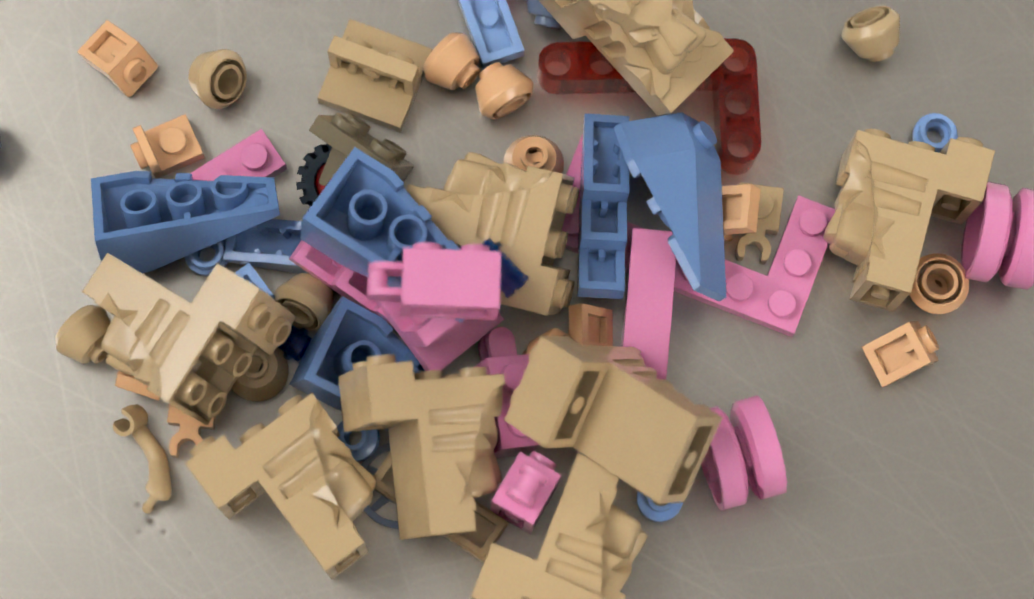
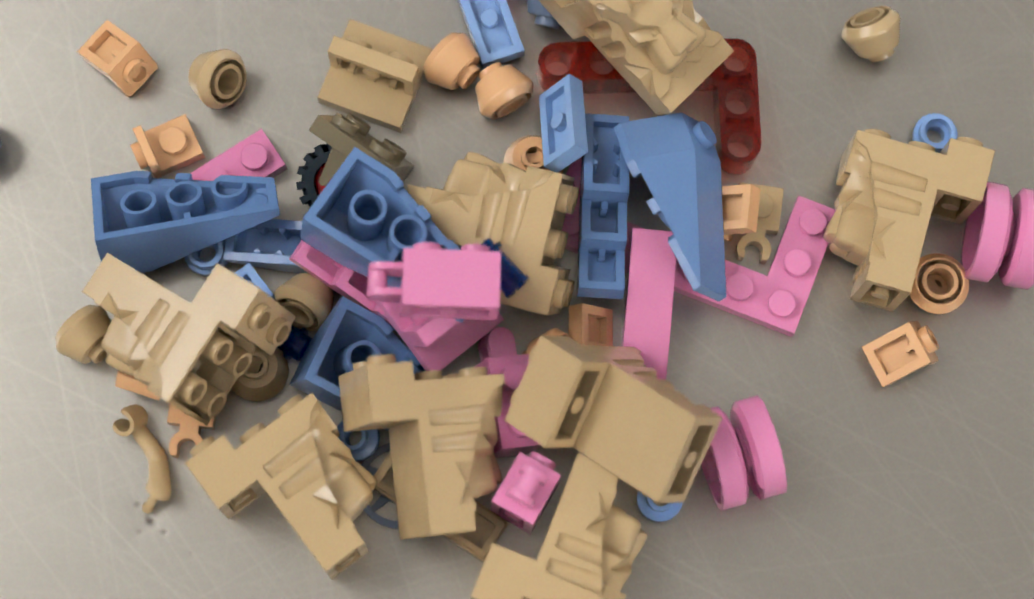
none -> light blue plate [539,74,588,173]

